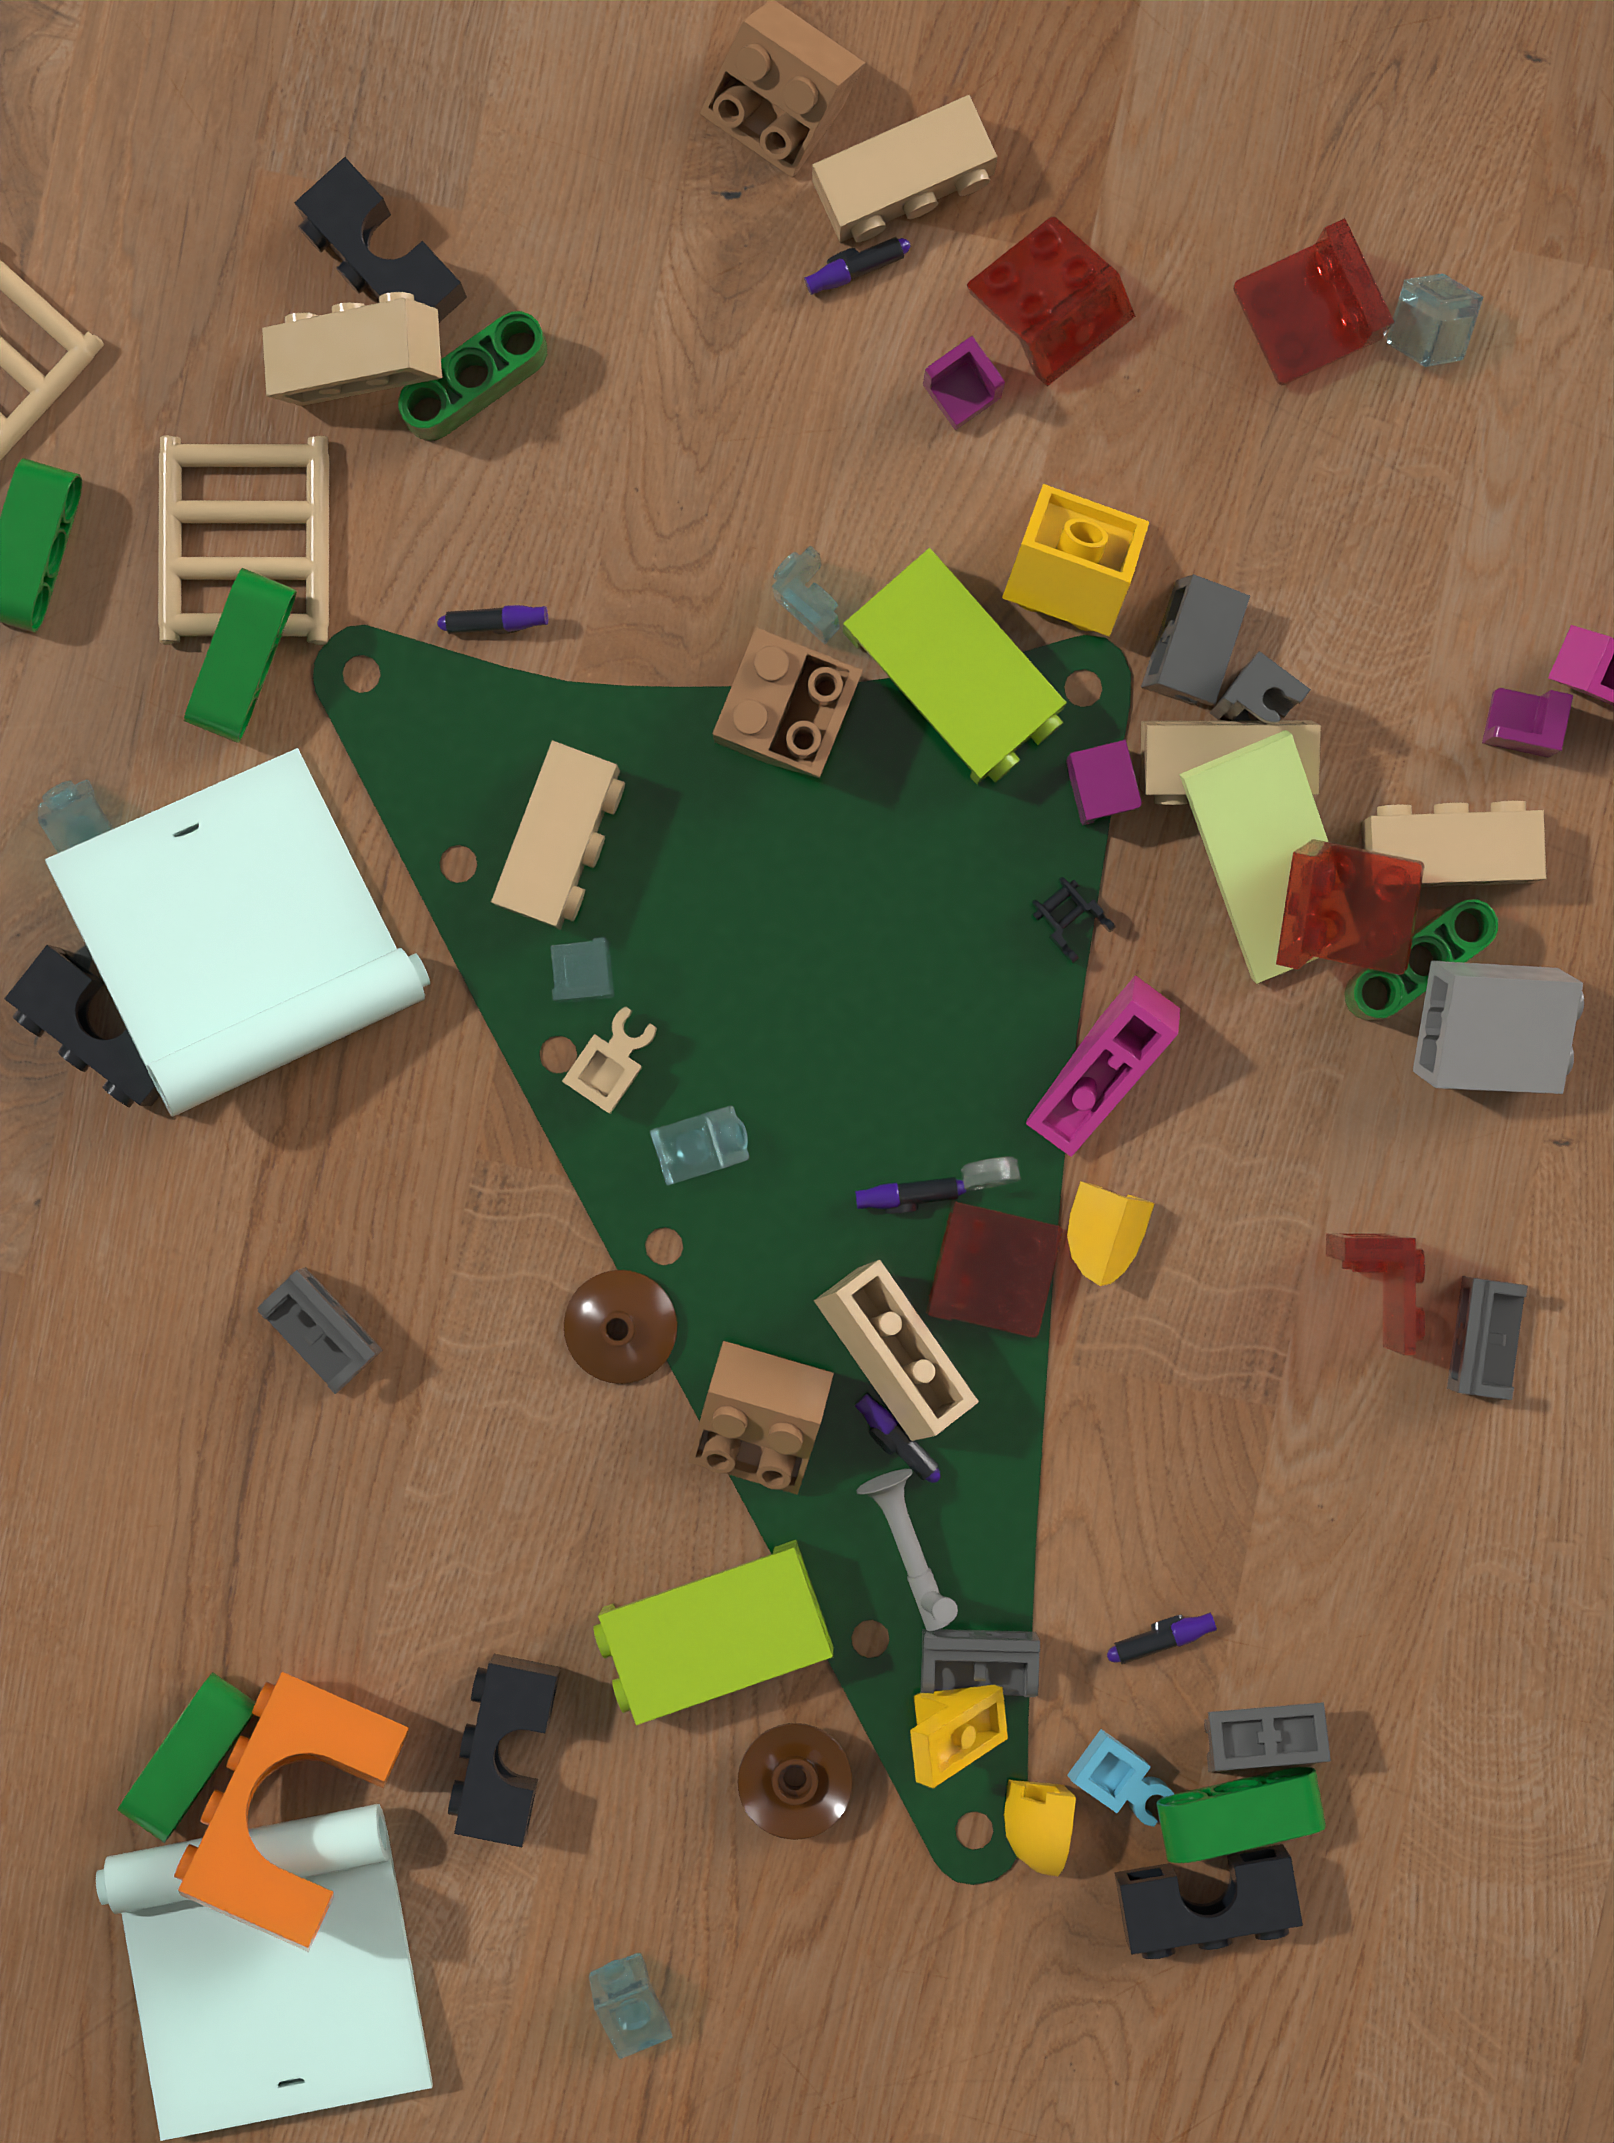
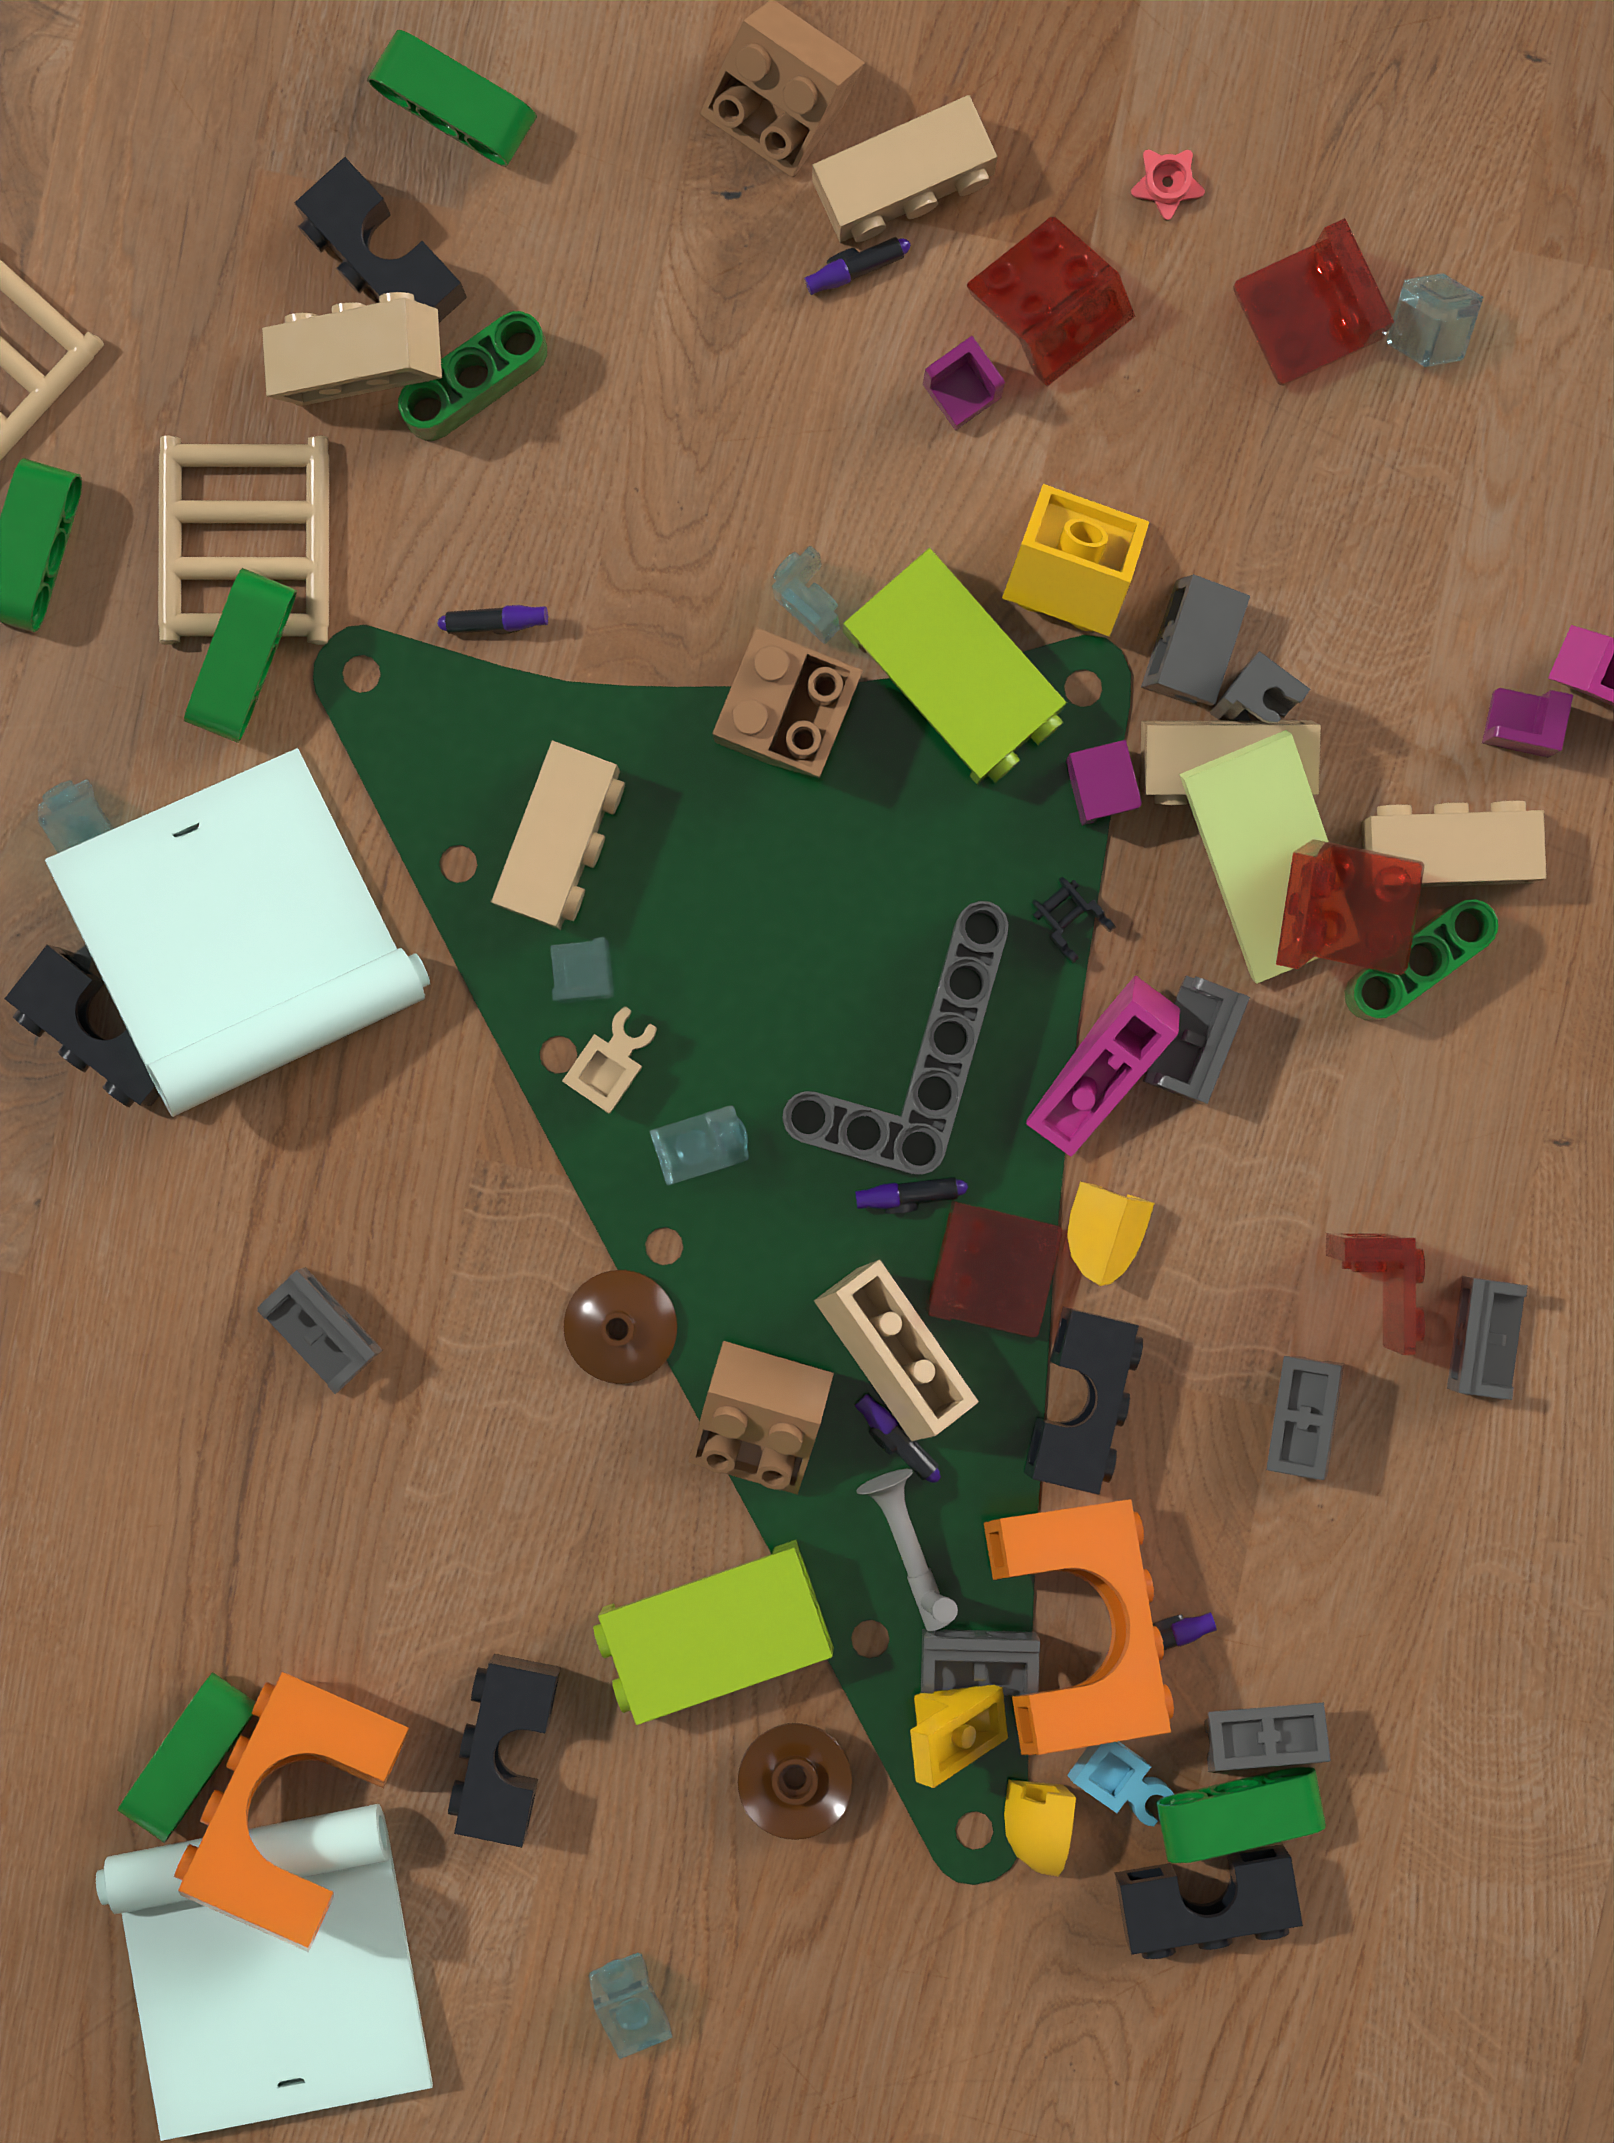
clear tile [961,1157,1021,1190] -> none
light grey brick [1413,961,1584,1094] -> none
none -> green beam [367,30,537,167]
none -> dark grey beam [783,901,1008,1175]
none -> orange arch [984,1499,1174,1755]
none -> black arch [1024,1306,1143,1495]
none -> coral plate [1131,149,1205,220]
none -> dark grey hinge [1143,976,1250,1104]
none -> dark grey hinge [1266,1355,1345,1480]

